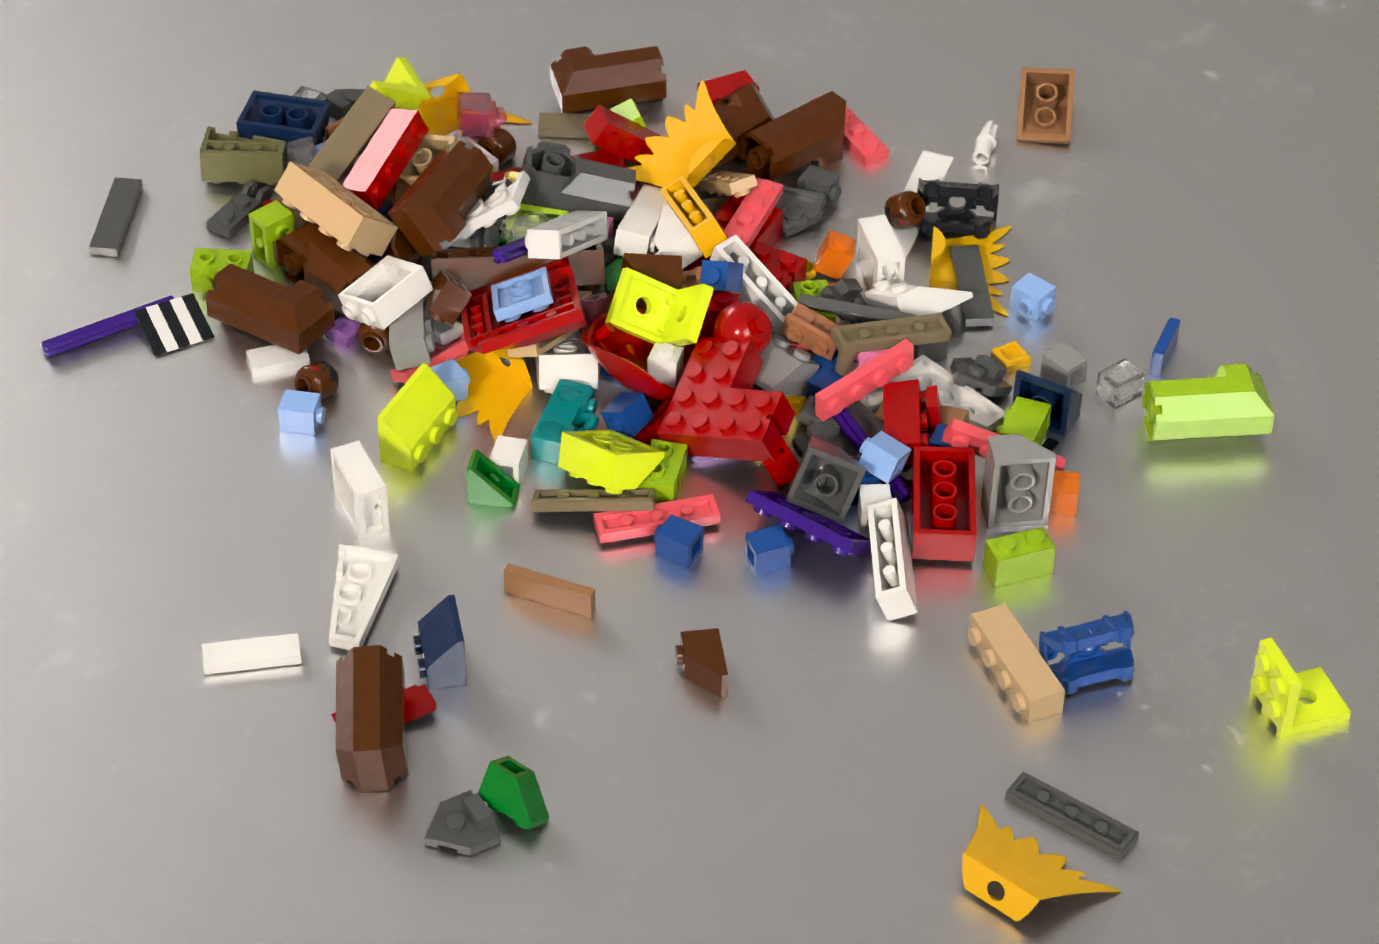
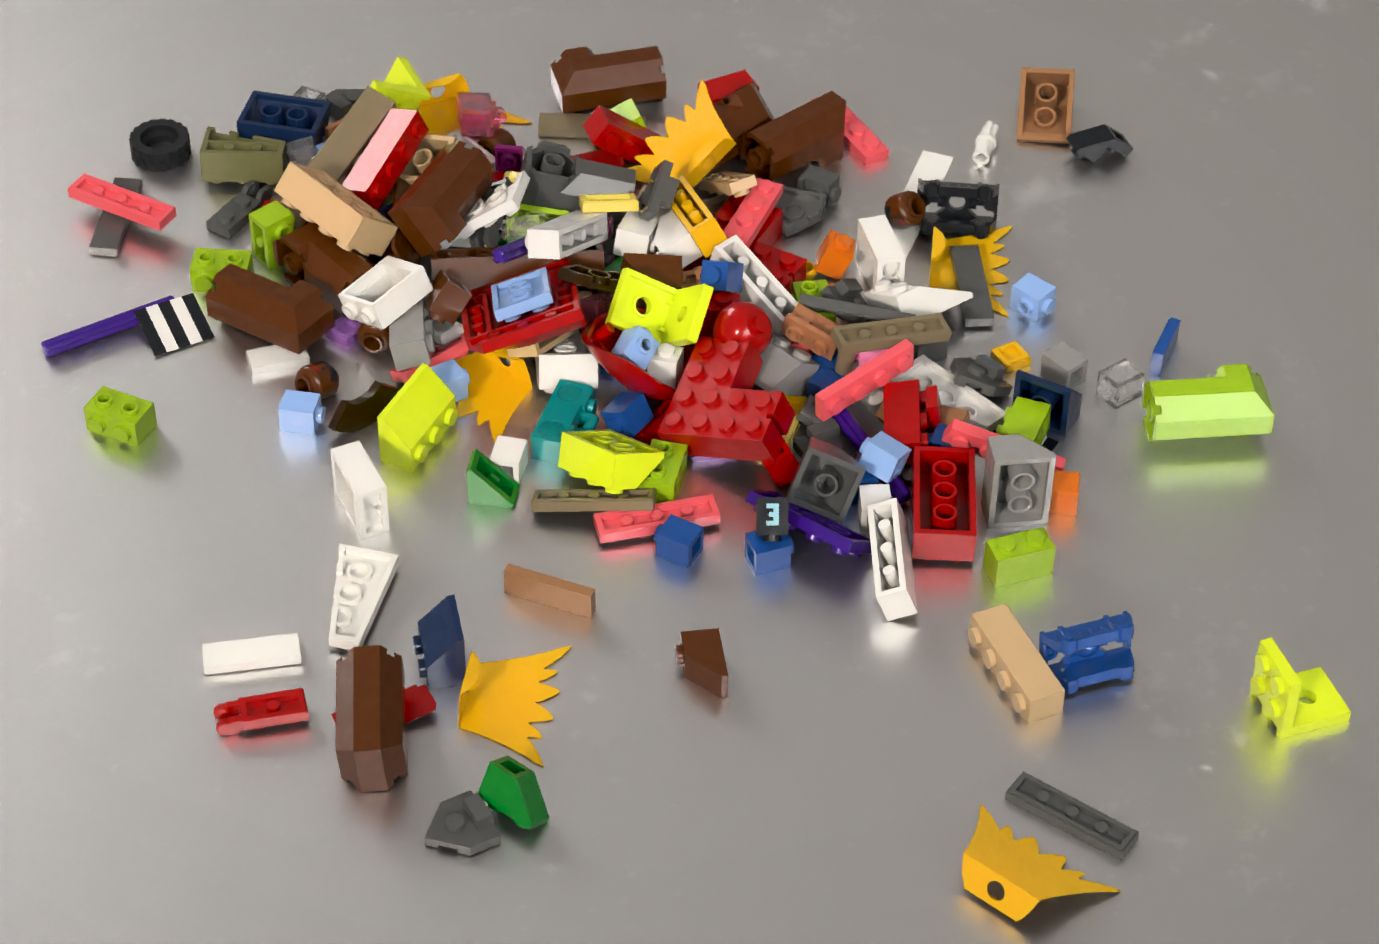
none -> coral plate [68,173,176,231]
none -> lime brick [83,386,157,447]
none -> black tyre [129,118,191,172]
none -> red hinge [213,688,309,736]
none -> dark brown tile [328,380,399,432]
none -> yellow piece [458,645,572,767]
none -> magenta slope [495,144,526,171]
none -> dark brown tile [557,264,621,292]
none -> light yellow tile [579,193,639,213]
none -> light blue brick [611,325,661,370]
none -> dark grey plate [638,160,680,221]
none -> black brick [756,497,788,542]
none -> black slope [1066,124,1133,163]

